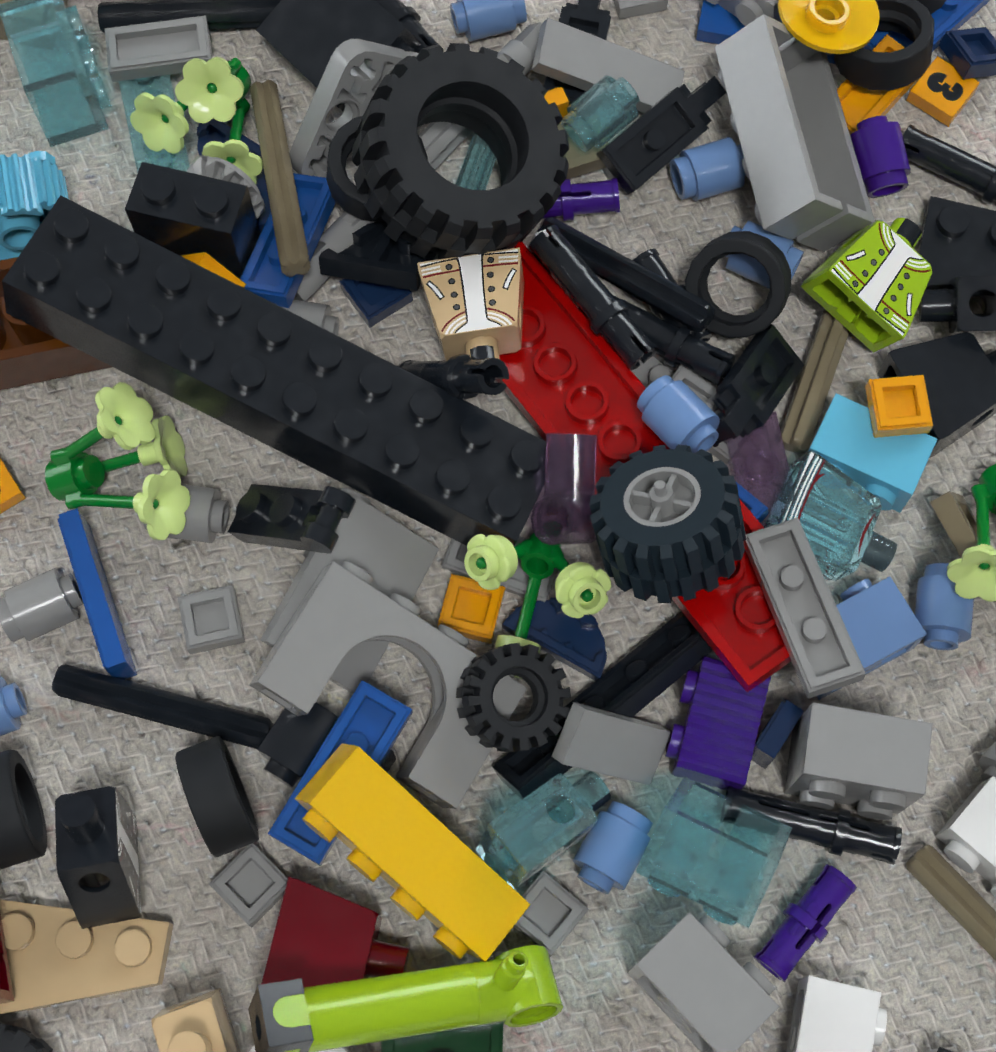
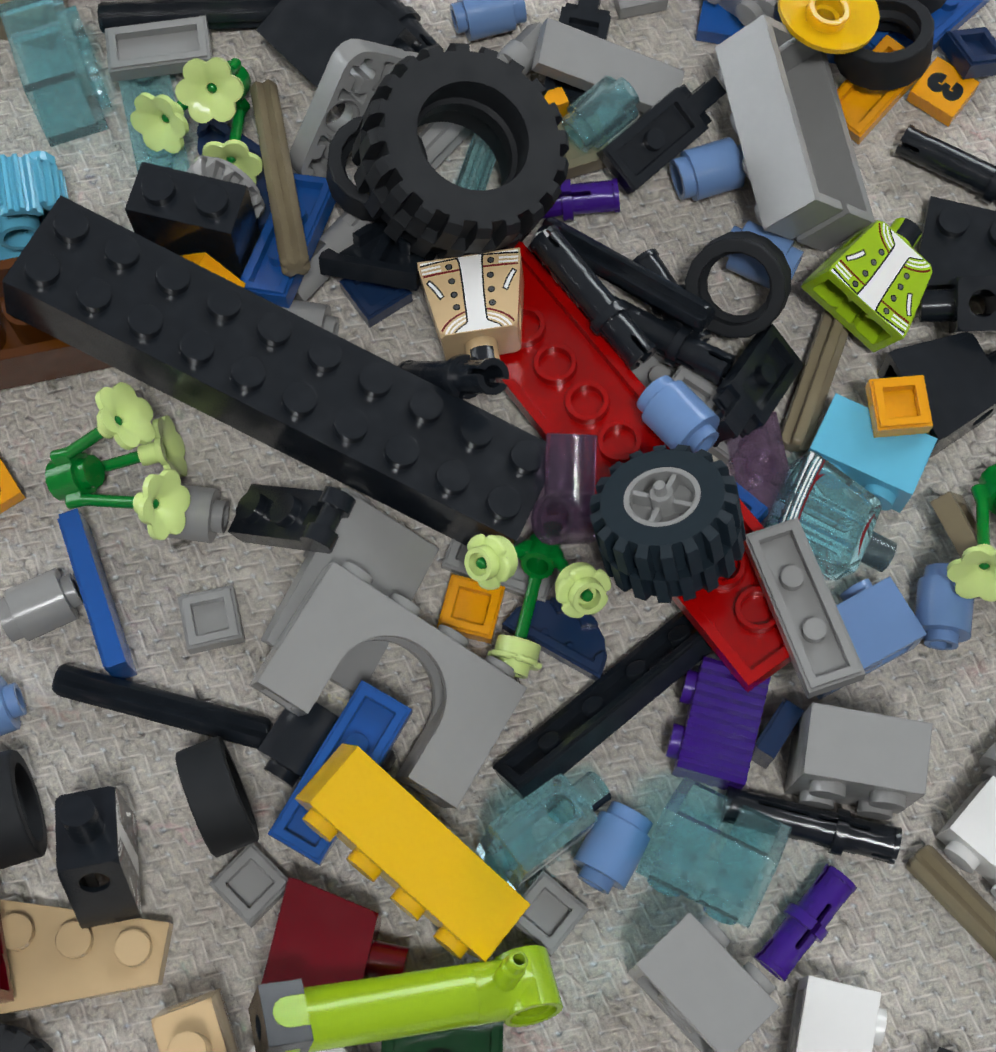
black tyre [456,643,571,752] -> none
light grey tile [552,702,671,785] -> none
dark purple brick [850,116,911,198] -> none

